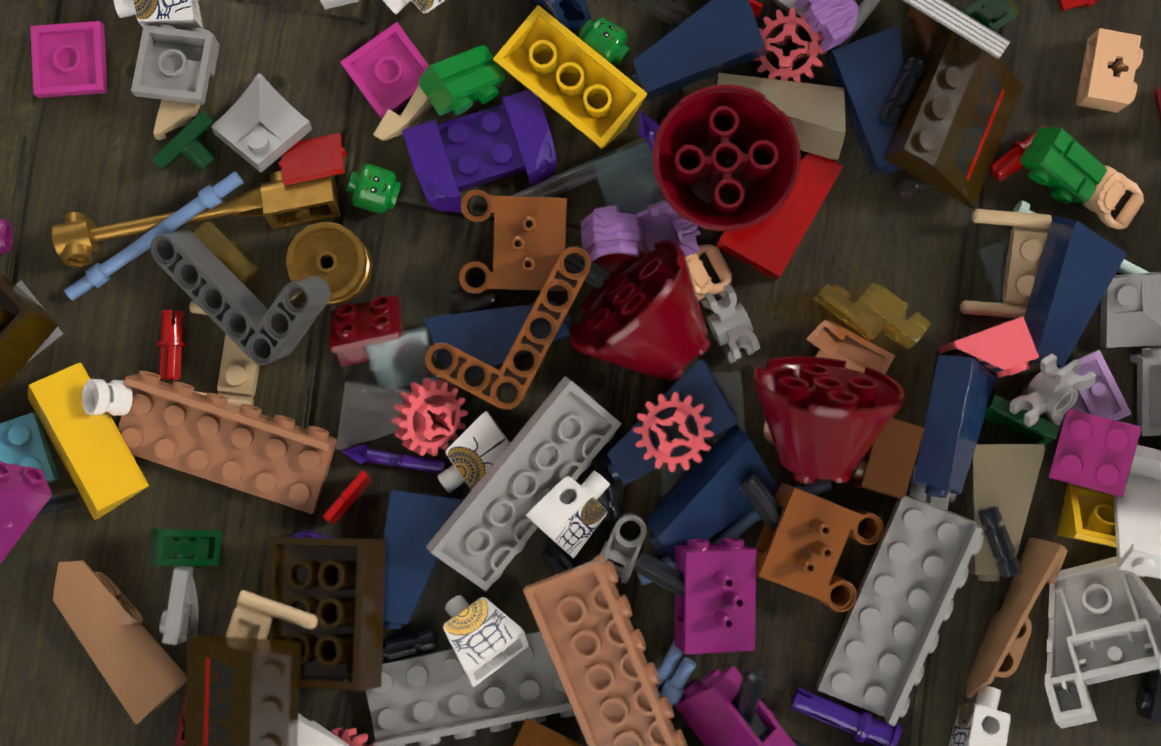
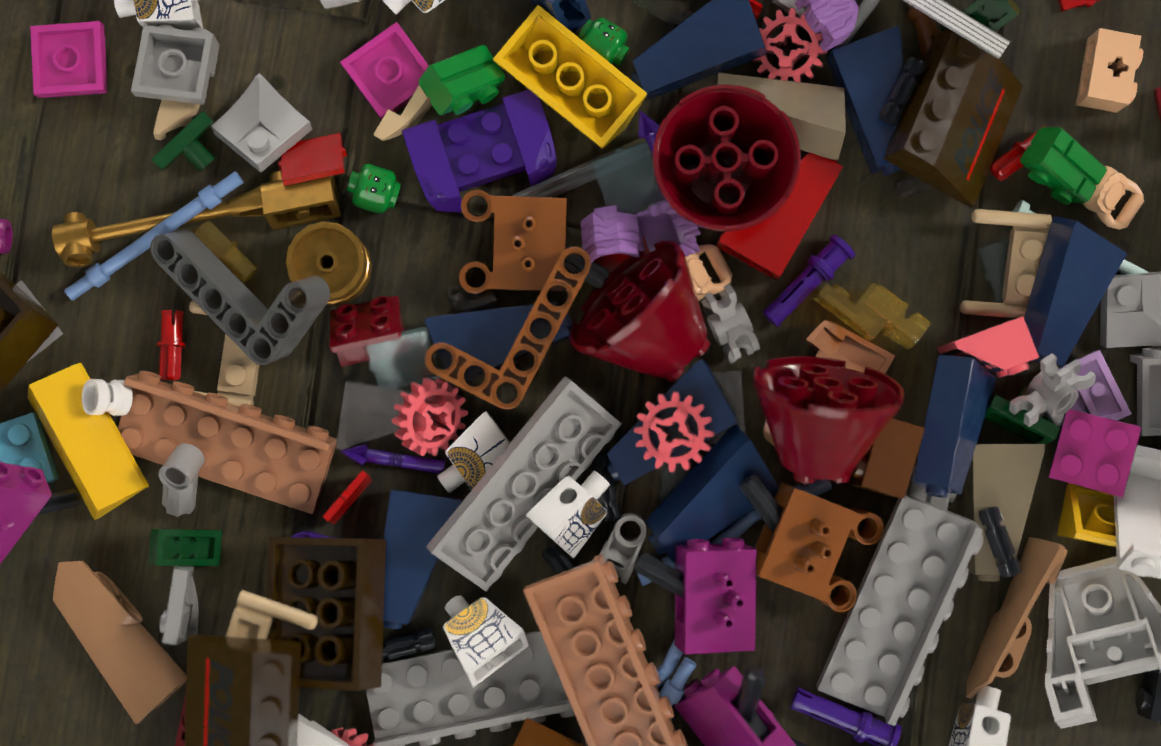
none -> light grey piece [159,443,205,517]
none -> dark purple pin [762,234,856,328]

